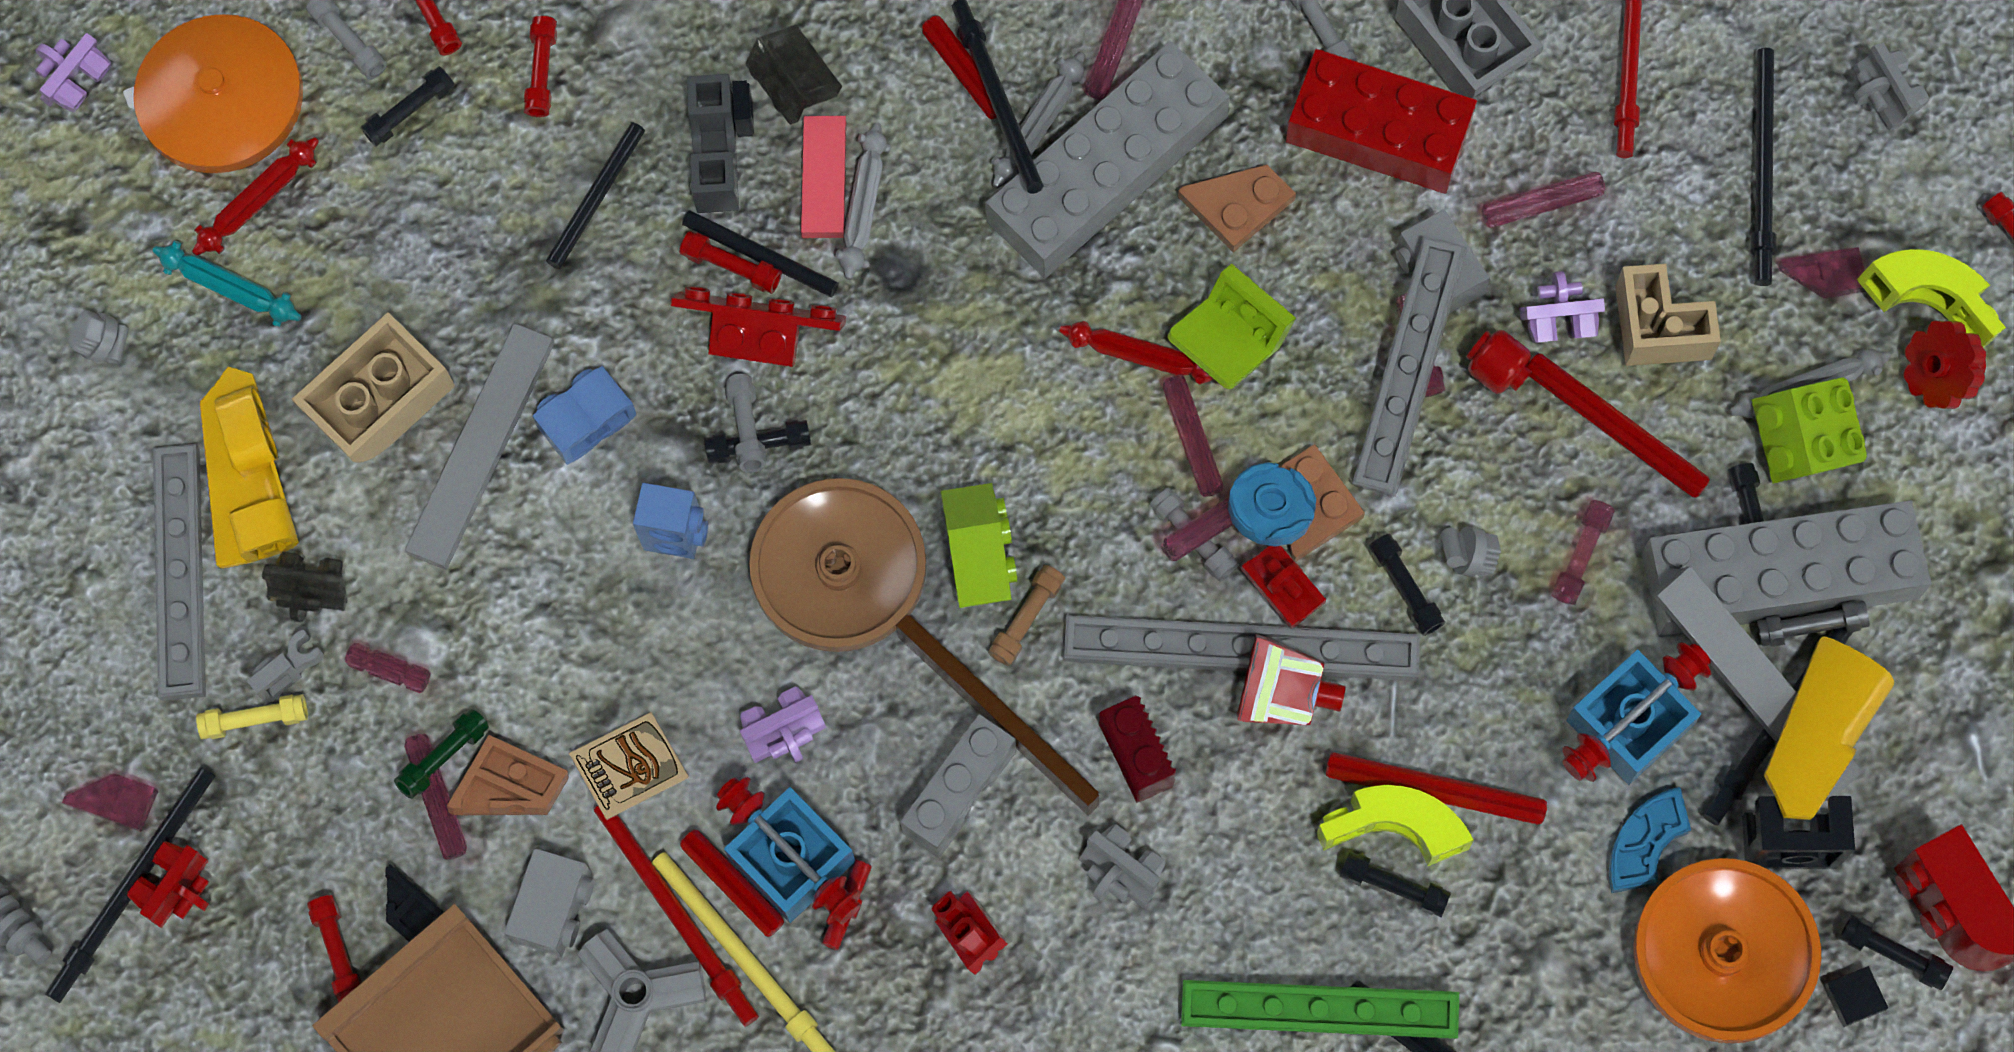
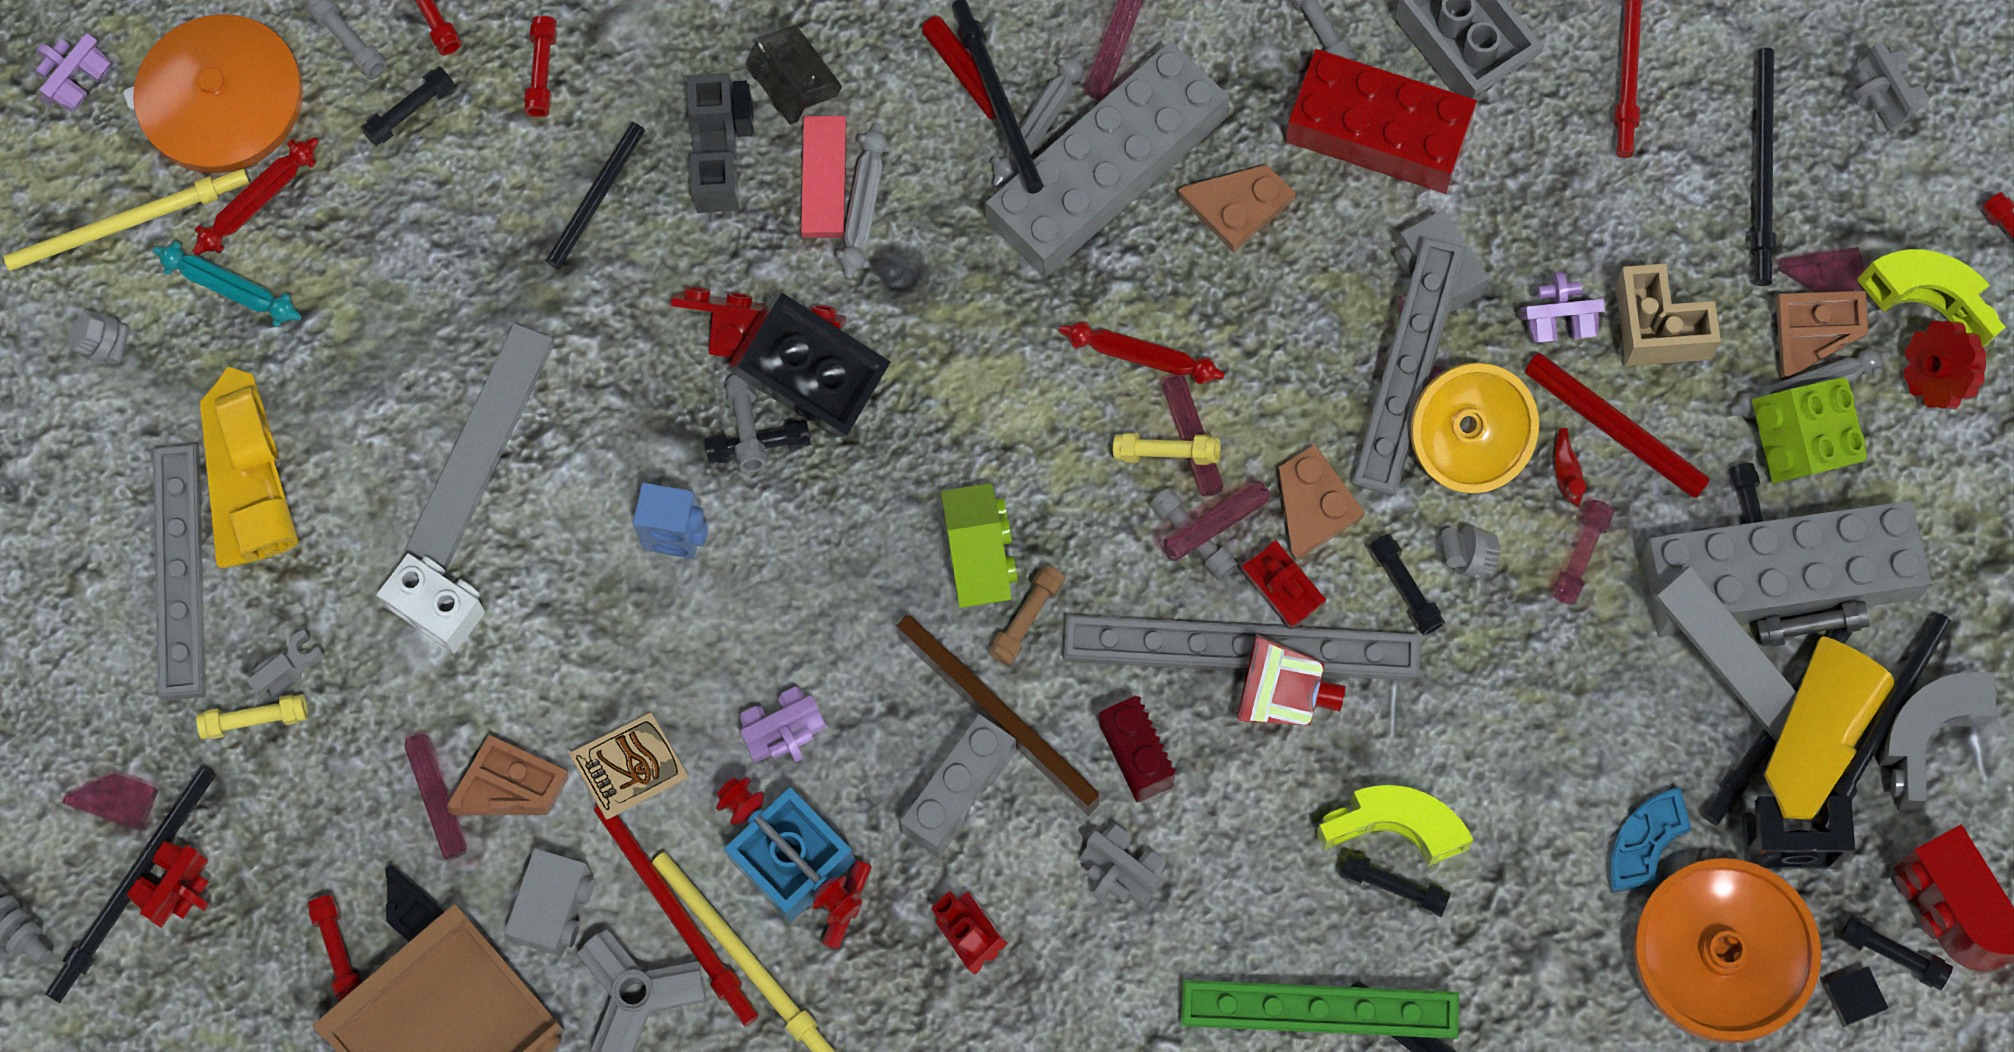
clear smoke hips [261,552,348,623] -> none
tan brick [291,312,455,463] -> none
clear pink axle [345,642,431,693] -> none
dark green bar [394,709,489,799] -> none
medium blue brick [533,366,636,465] -> none
red bar [679,231,782,294] -> none
red axle [680,829,784,937] -> none
black bar [682,210,839,298] -> none
medium nougat dish [749,478,927,652] -> none
lime bracket [1168,263,1296,389] -> none
dark azure tile [1227,462,1316,547] -> none
red axle [1326,752,1547,825] -> none
red head [1466,330,1532,394] -> none
clear pink axle [1482,171,1606,228] -> none
dark azure brick [1562,642,1711,785] -> none
none -> light yellow bar [3,168,250,271]
none -> white brick [376,553,485,654]
none -> black brick [727,292,891,438]
none -> light yellow bar [1113,432,1221,465]
none -> yellow dish [1410,362,1539,493]
none -> red bar [1555,428,1586,508]
none -> nougat wing [1776,291,1869,379]
none -> black bar [1812,613,1951,832]
none -> light grey arch [1879,672,1997,811]

